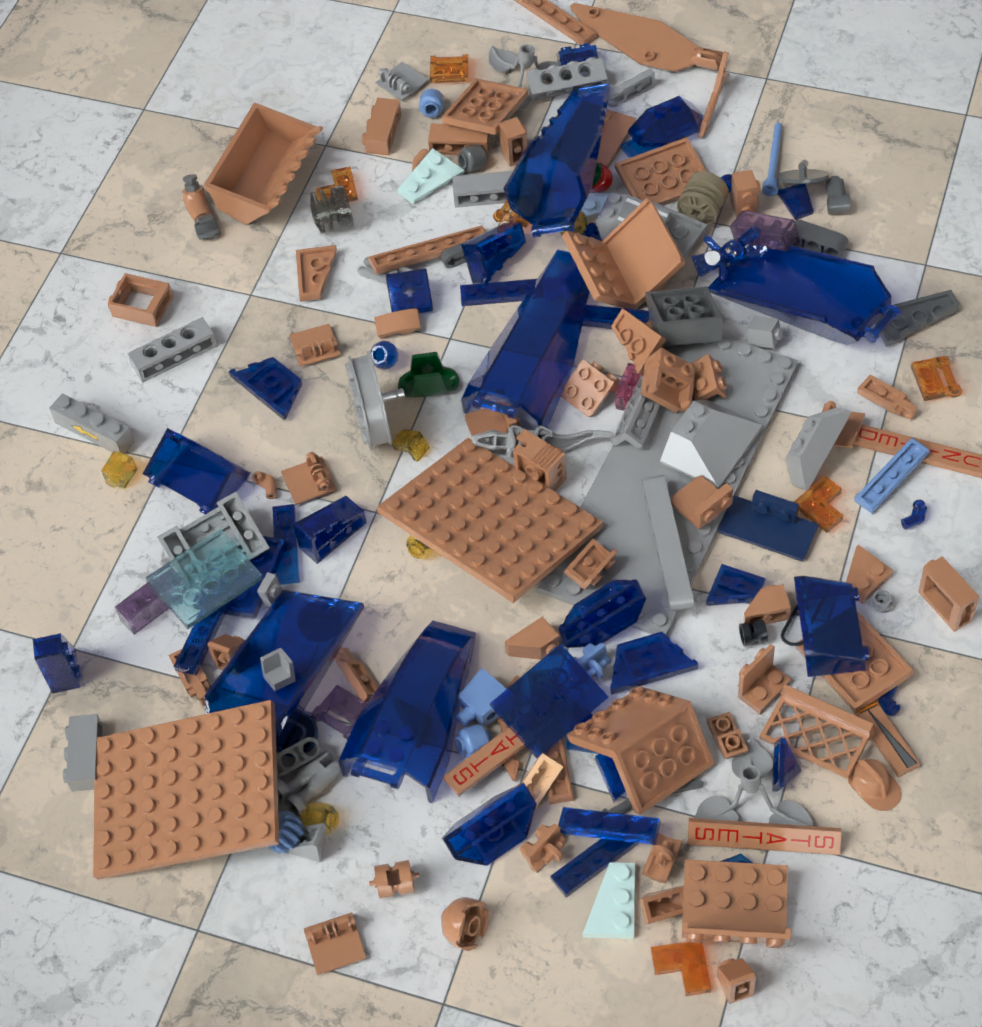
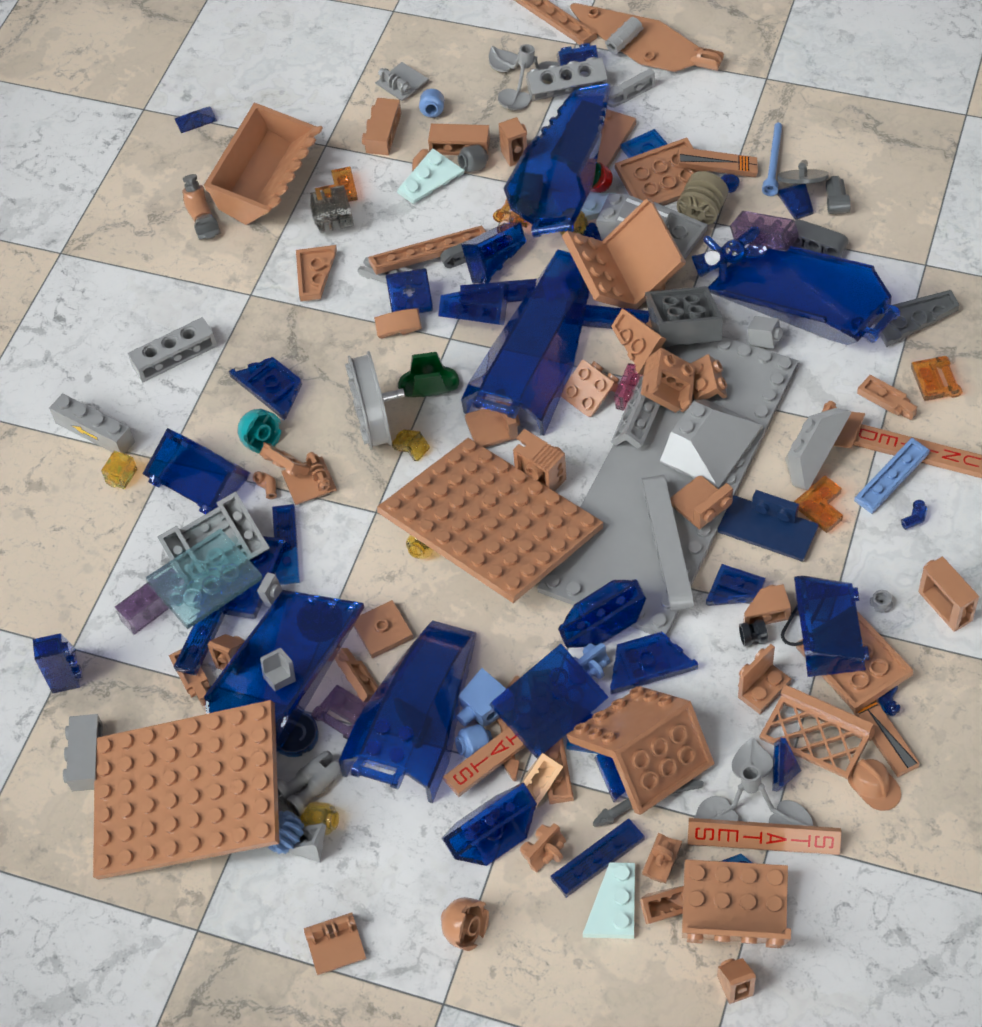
nougat window [108,273,173,327] -> none
dark grey beam [276,737,321,779] -> none
nougat hinge [289,324,340,367] -> none
clear blue wedge [293,496,367,564] -> none
nougat wheel [369,860,420,899] -> none
clear blue piece [370,340,399,370] -> none
clear orange plate [430,54,469,83] -> none
nougat plate [442,78,529,135] -> none
light grey brick [452,171,515,208] -> none
light grey animal [472,425,614,460] -> none
nougat slope [505,616,560,660] -> none
clear blue plate [558,807,661,845] -> none
nougat bracket [564,539,618,590] -> none
clear blue wedge [628,96,704,146] -> none
clear orange plate [651,942,712,996] -> none
nougat piece [698,51,729,138] -> none
nougat slope [707,712,748,760] -> none
nougat brick [731,170,761,219] -> none
nougat wing [844,545,893,604] -> none
none -> clear blue slope [174,106,217,133]
none -> teal cylinder [237,409,281,454]
none -> nougat hinge [259,442,310,476]
none -> nougat plate [351,600,413,658]
none -> clear blue wedge [438,283,510,325]
none -> light grey axle [605,17,643,54]
none -> nougat tile [678,147,758,177]

